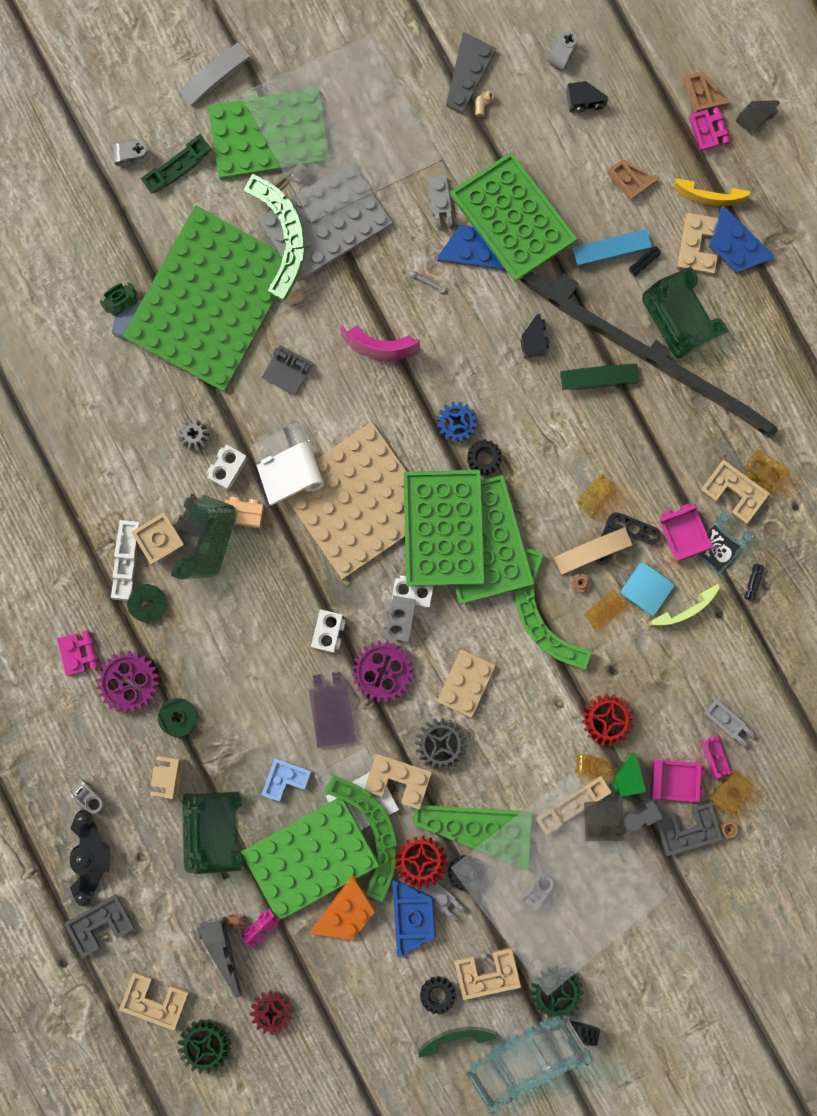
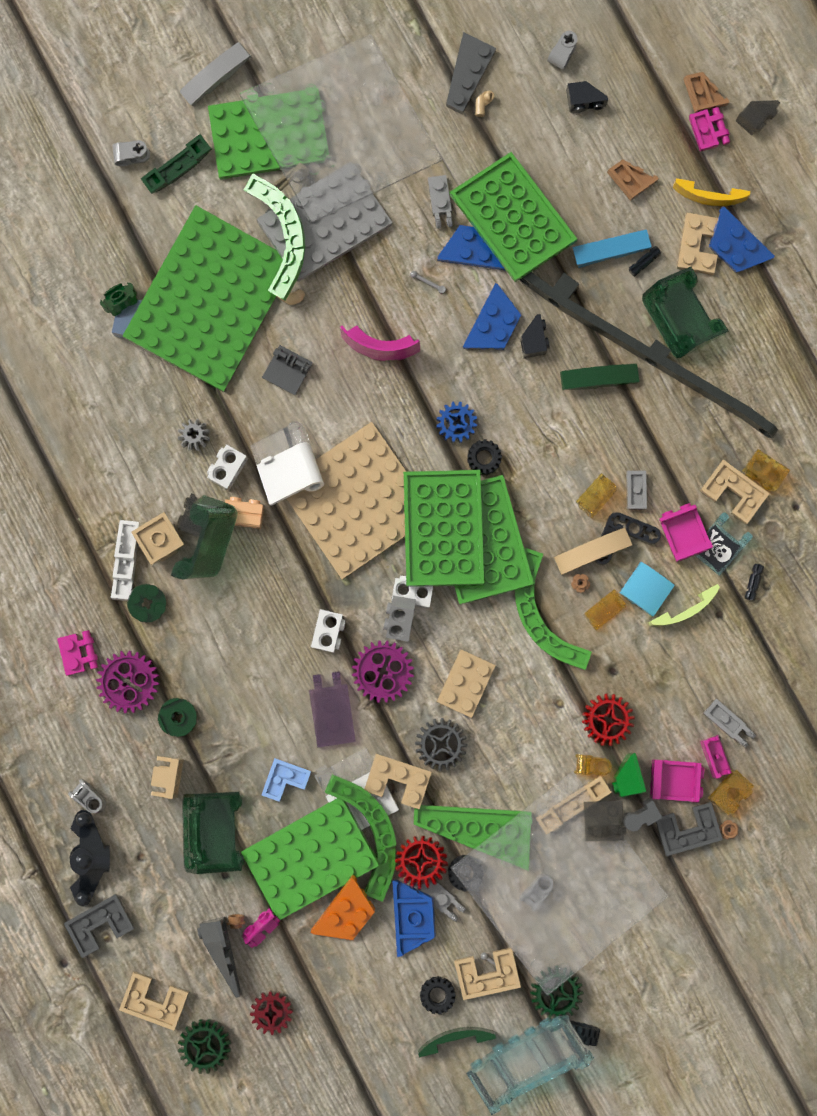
none -> blue wing [463,283,521,350]
none -> light grey plate [626,471,647,510]

